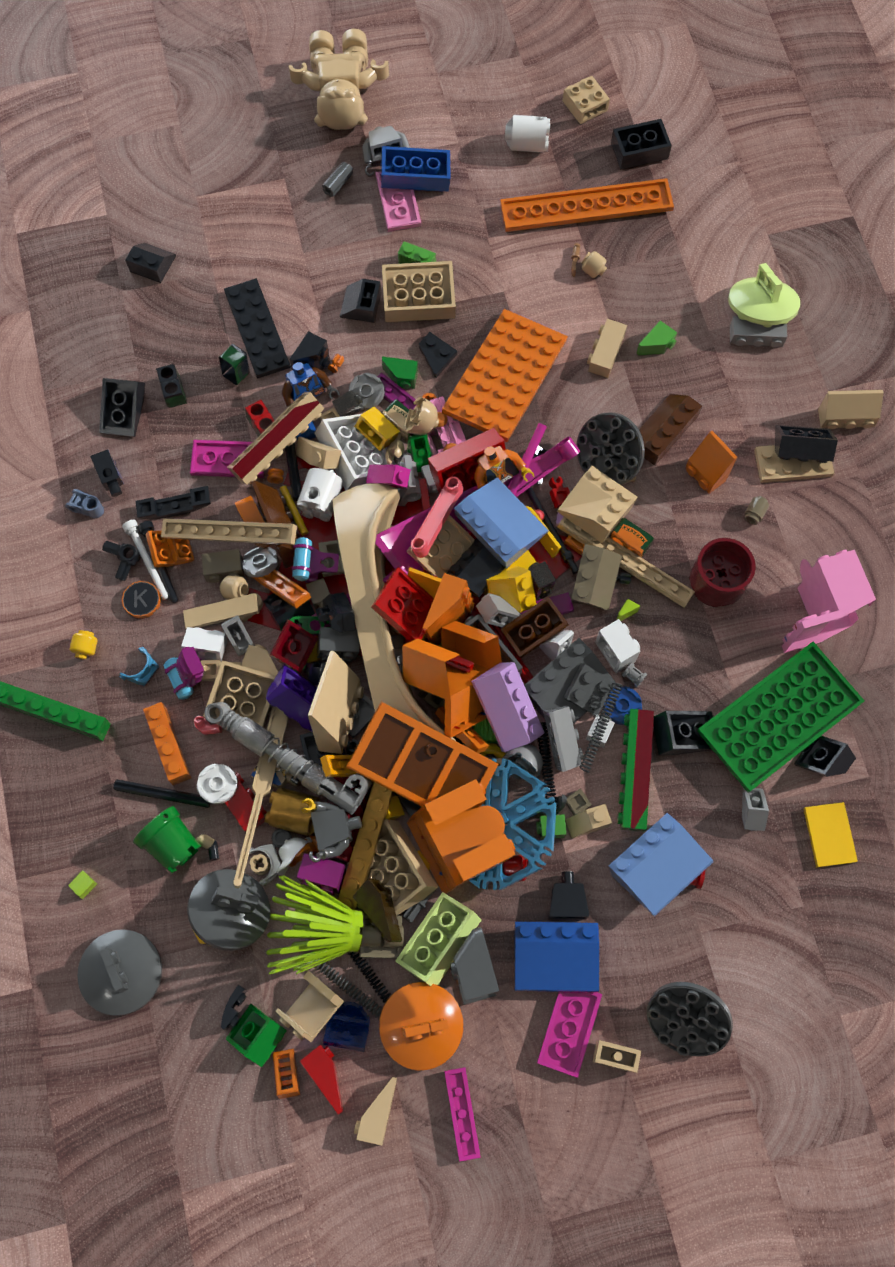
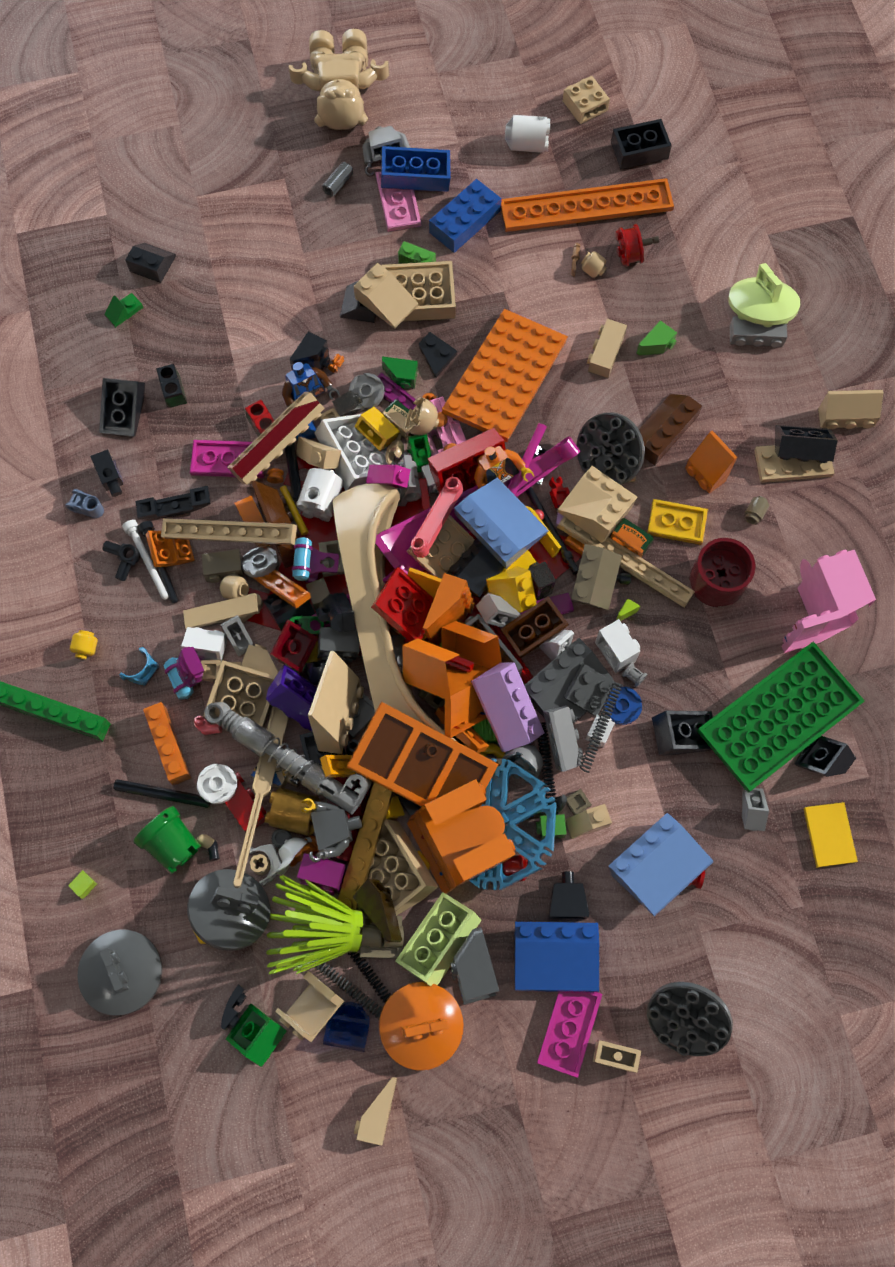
black tile [122,581,161,619] -> none
piece [219,343,250,385] -> none
black plate [224,278,291,379] -> none
orange slope [273,1049,300,1099] -> none
red slope [300,1044,343,1115] -> none
dark grey axle [403,890,436,922] -> none
dark pink plate [444,1067,481,1162] -> none
brick [617,709,654,832] -> none
none -> green slope [104,293,144,328]
none -> tan slope [354,263,418,329]
none -> blue brick [429,178,502,253]
none -> red wheel [615,224,659,267]
none -> yellow tile [647,499,708,545]

